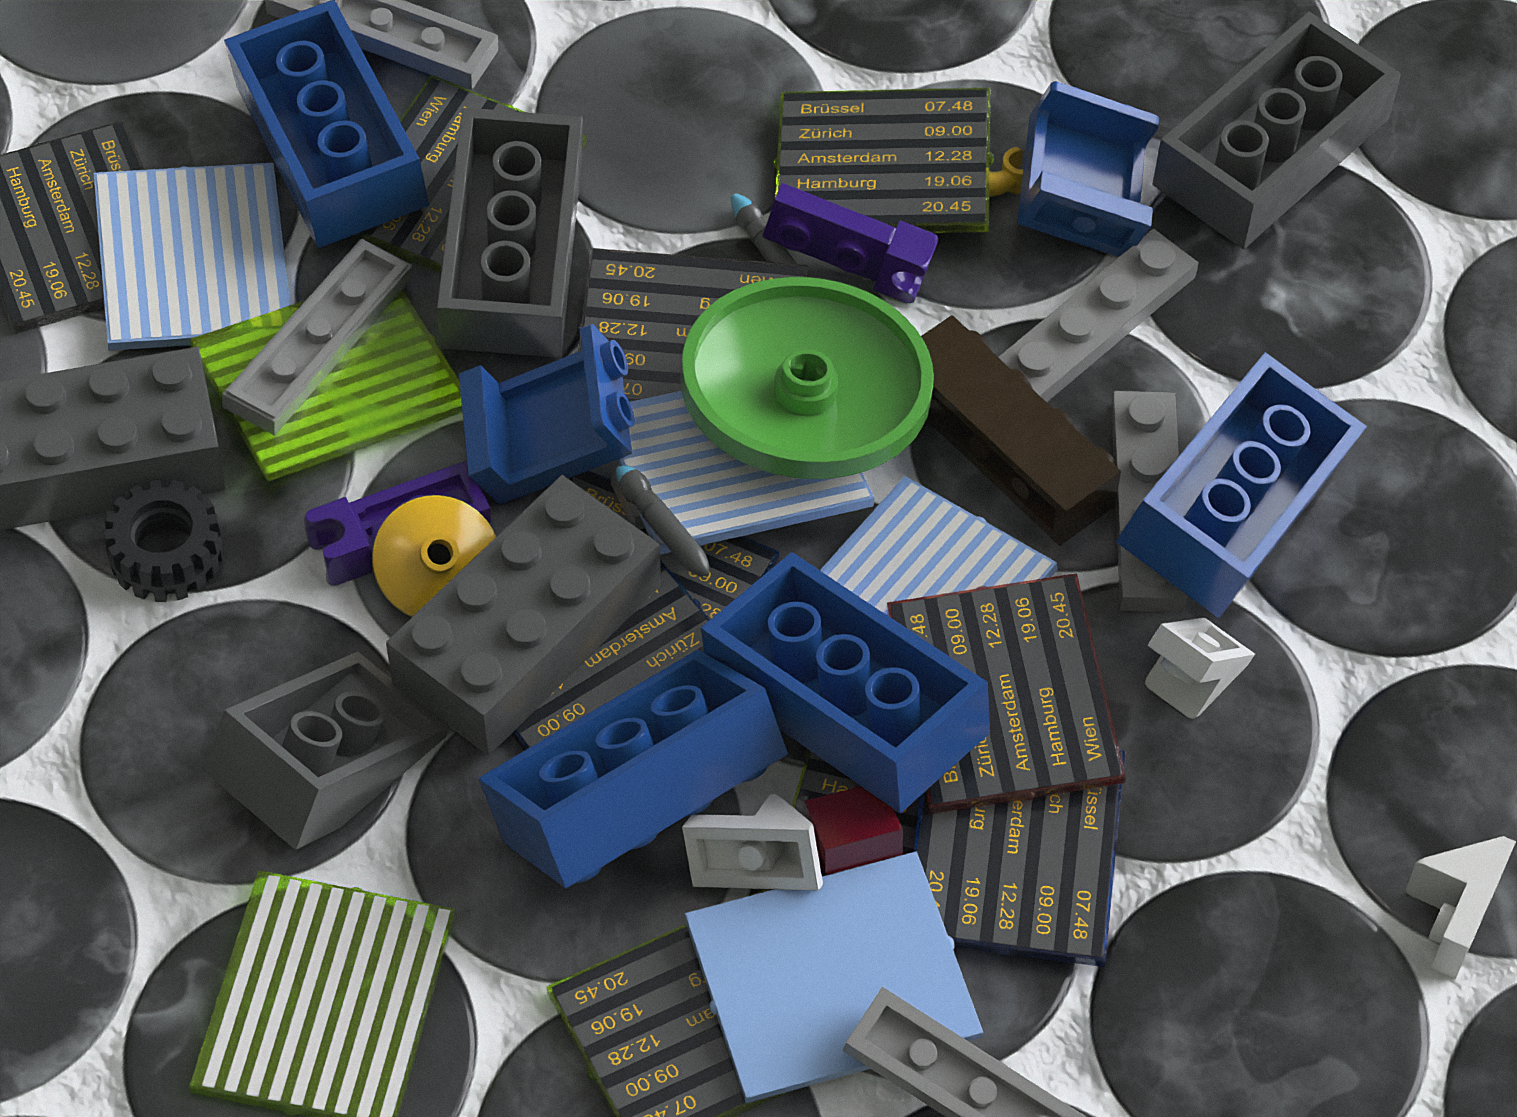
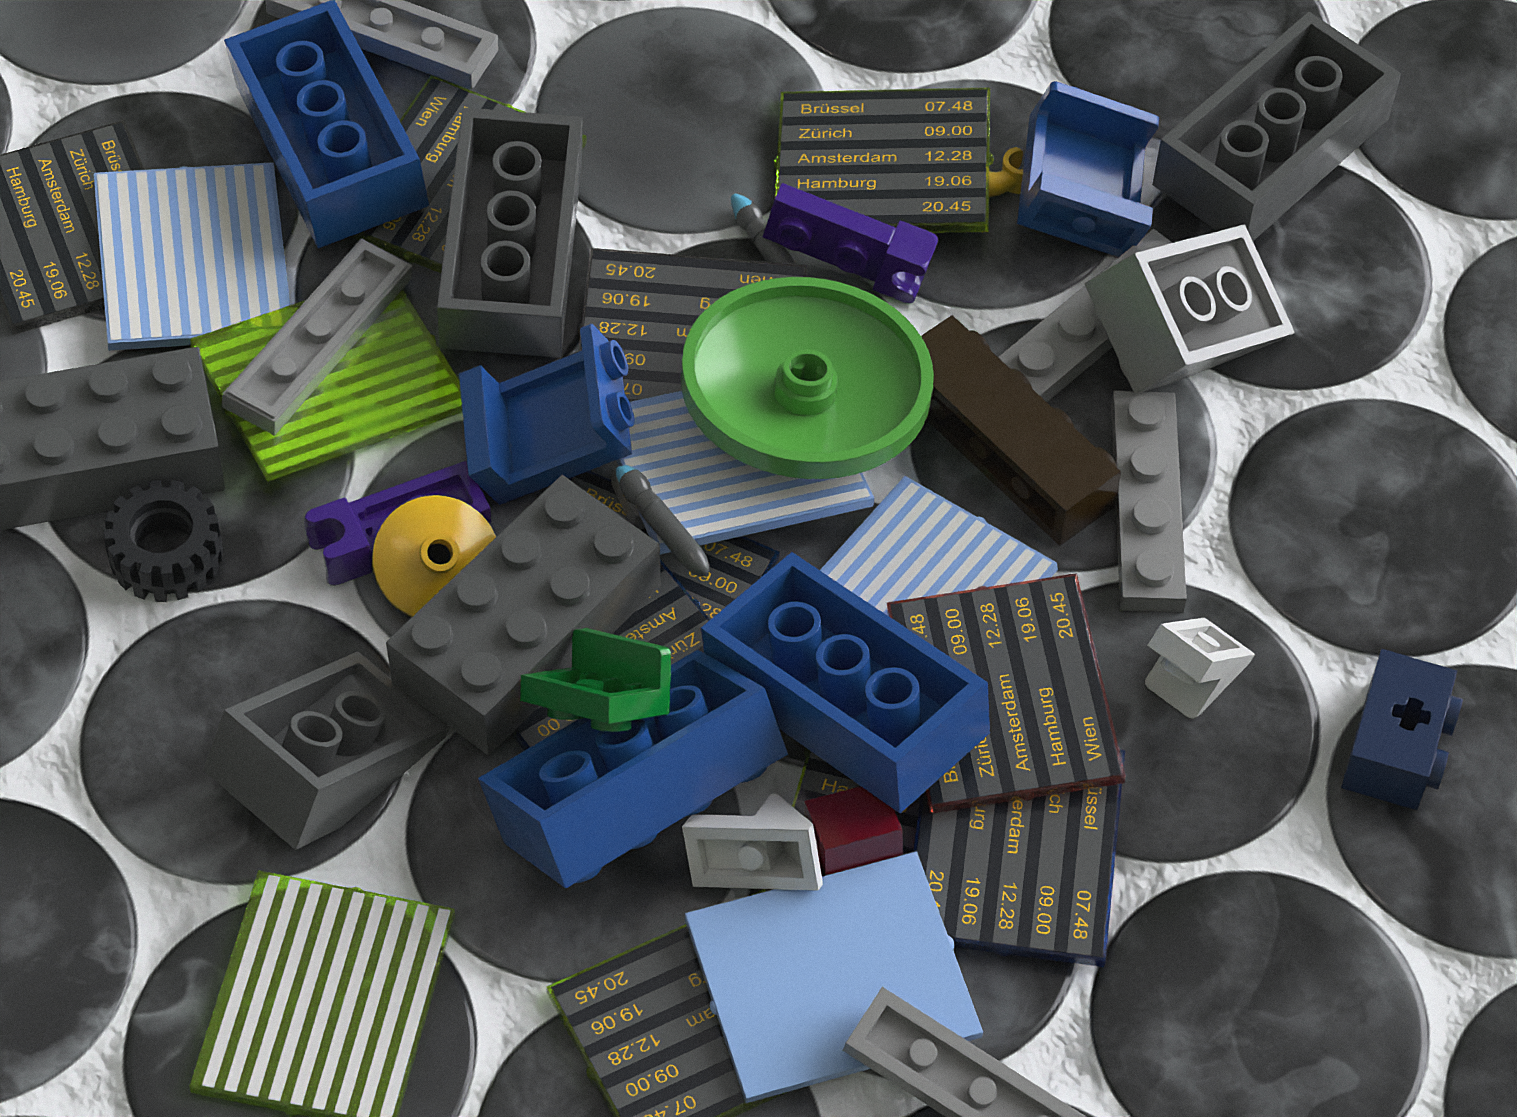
blue brick [1116,352,1367,619] -> none
white slope [1406,836,1516,979] -> none
none -> green bracket [520,628,671,732]
none -> light grey slope [1084,225,1295,394]
none -> dark blue brick [1341,649,1463,810]

